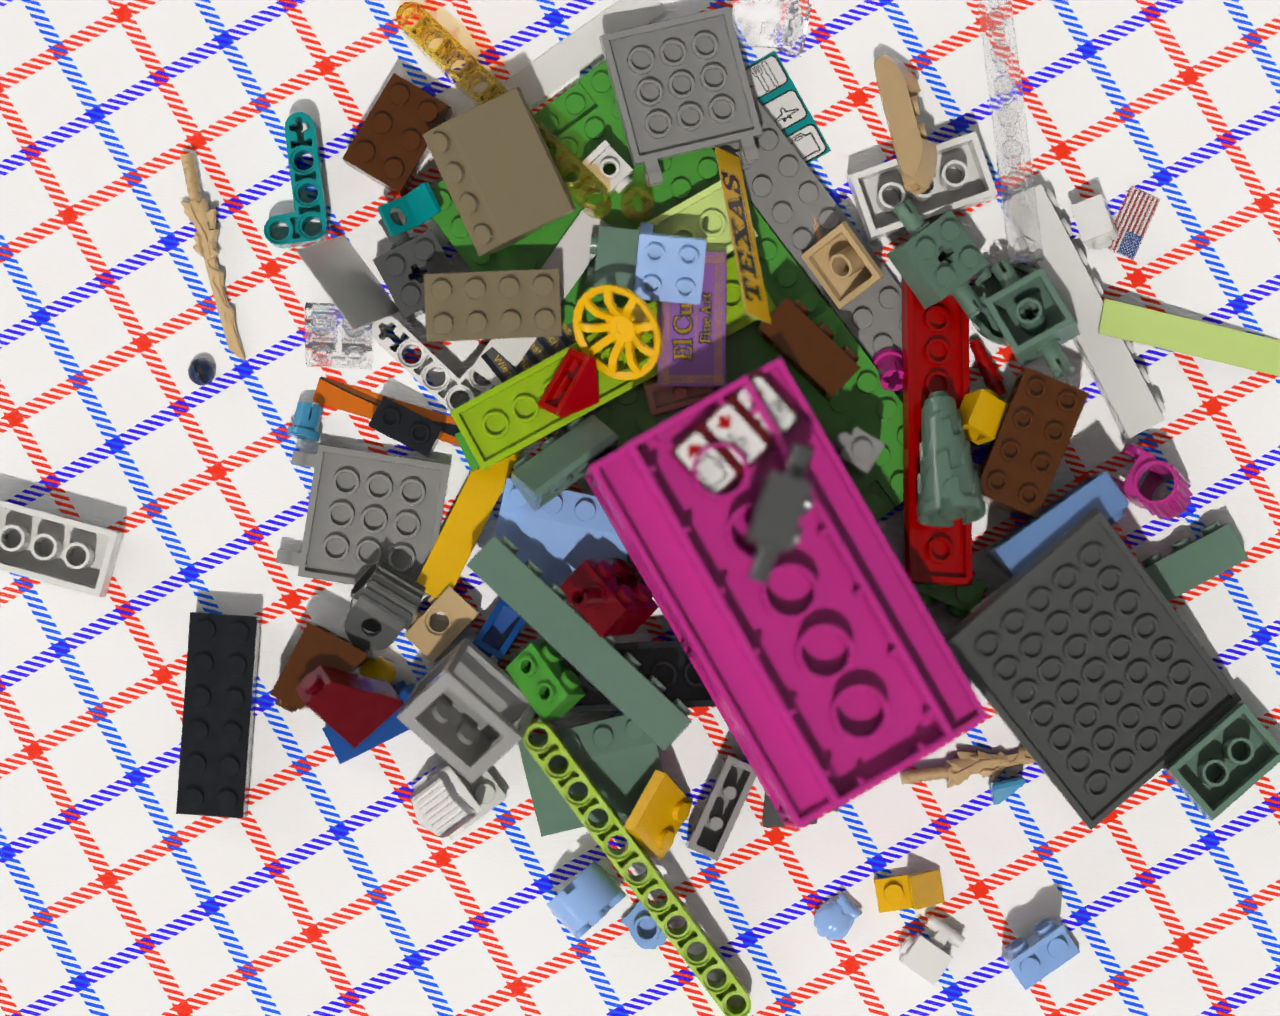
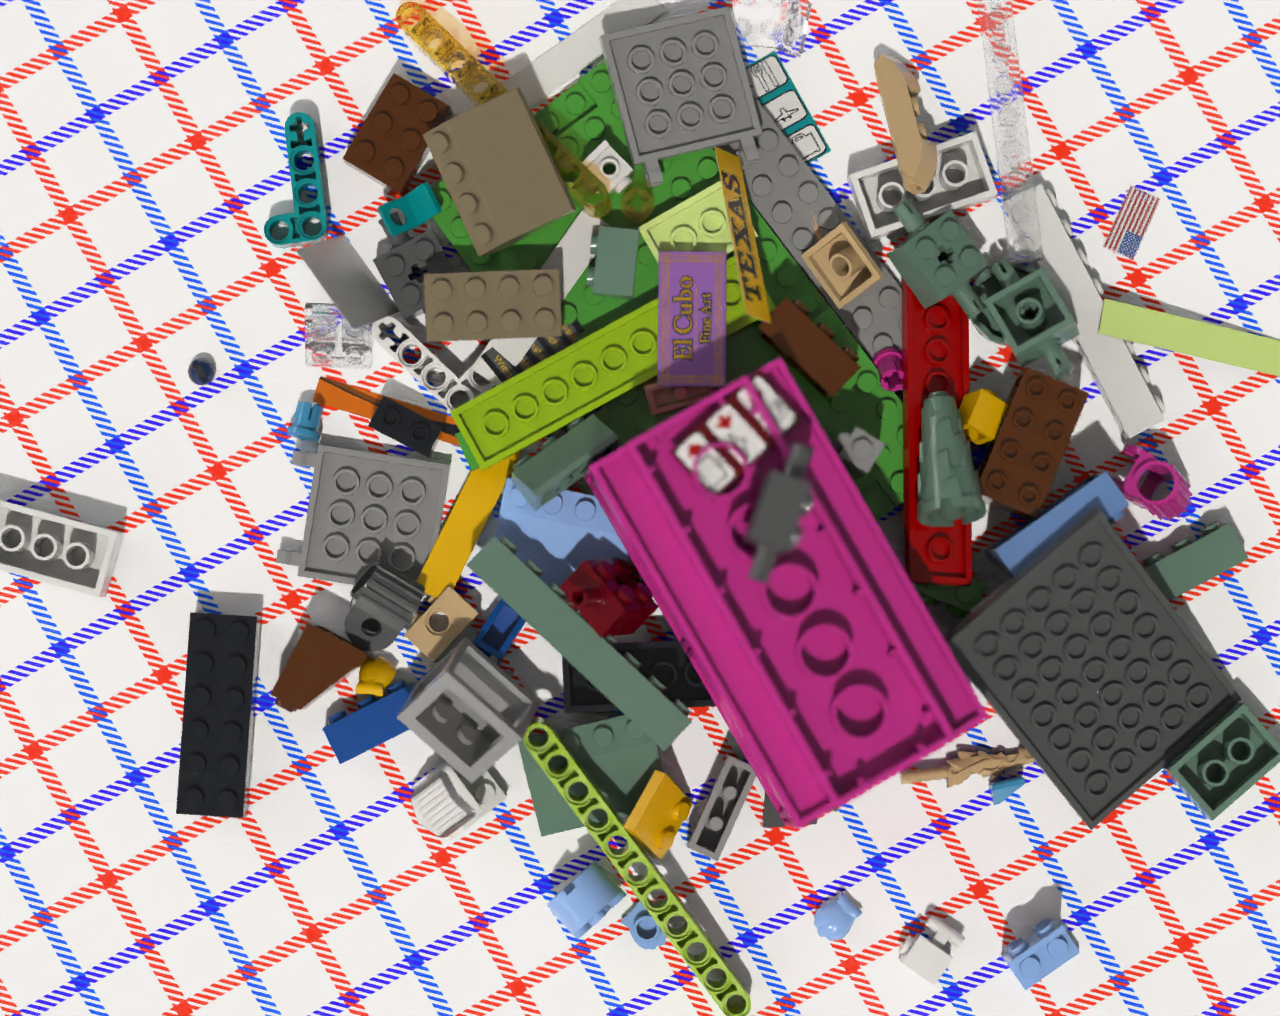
tan sword [180,153,245,361] -> none
dark red slope [295,665,405,749] -> none
bright green brick [505,642,586,721] -> none
red slope [537,347,599,418] -> none
yellow wheel [573,284,662,381] -> none
light blue bracket [634,222,707,305] -> none
yellow slope [873,869,945,913] -> none
red animal [969,338,1007,396] -> none
white brick [1070,194,1119,250] -> none

